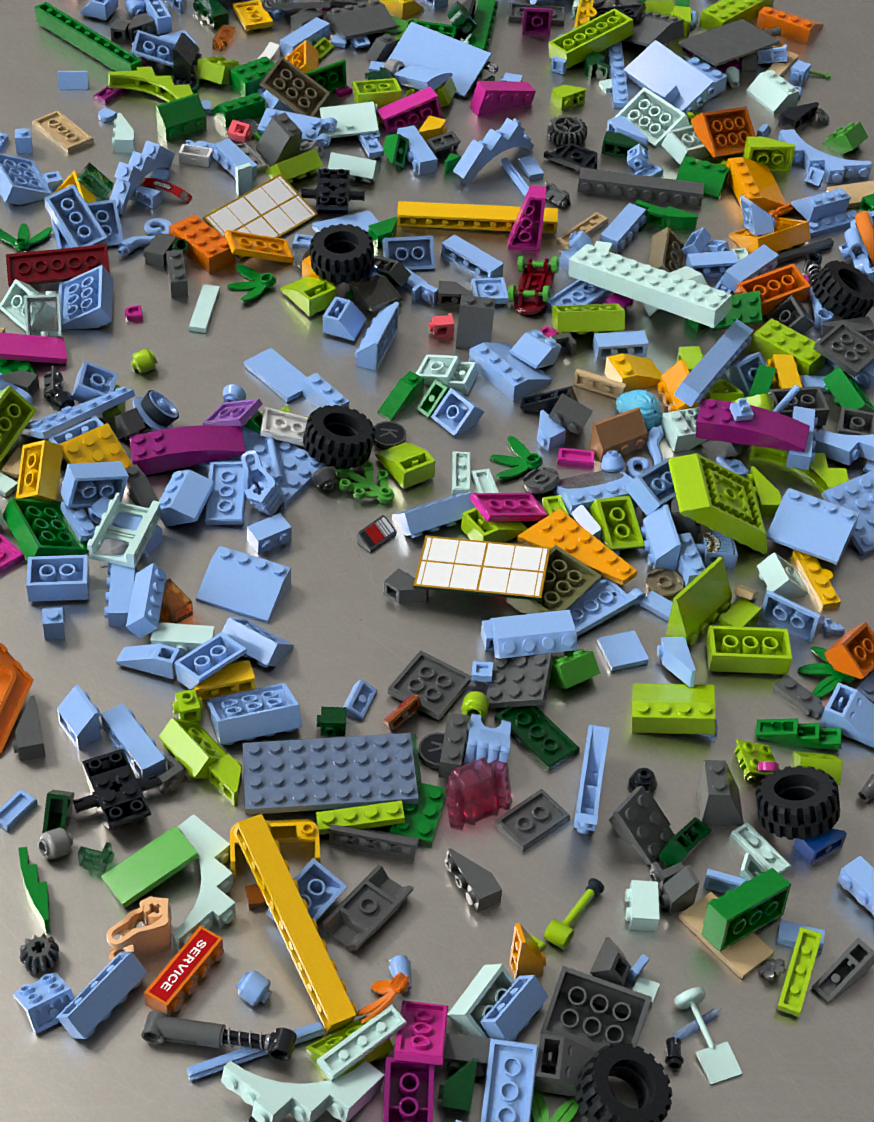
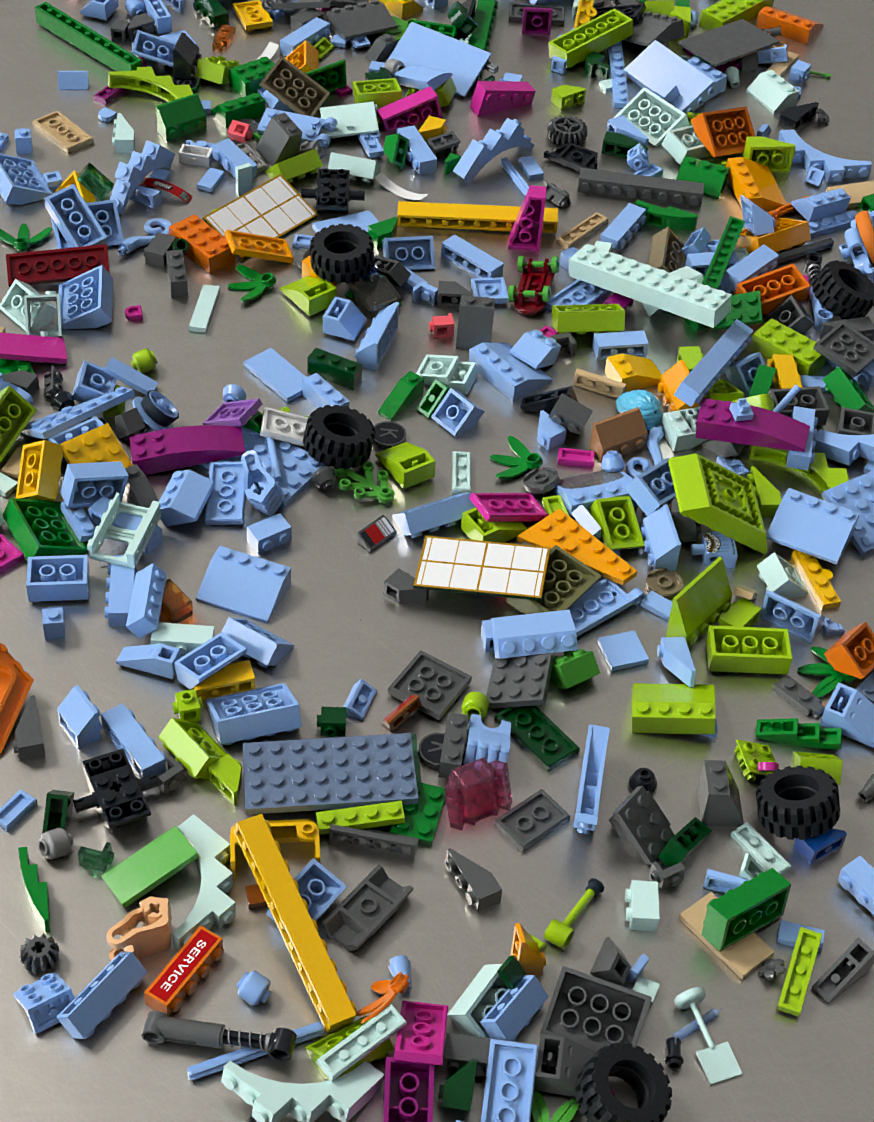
light aqua tile [471,468,499,493] -> none
light blue tile [471,661,493,685] -> none
light blue head [569,231,592,251] -> none
dark grey slope [659,865,700,915] -> none
light blue brick [676,533,705,588] -> none
bright green slope [822,122,868,154] -> none
none -> light blue tile [103,357,158,395]
none -> light blue tile [197,168,225,193]
none -> dark green brick [307,348,362,390]
none -> white sticker [375,172,428,200]
none -> dark green tile [497,955,526,989]
none -> green plate [702,216,745,290]

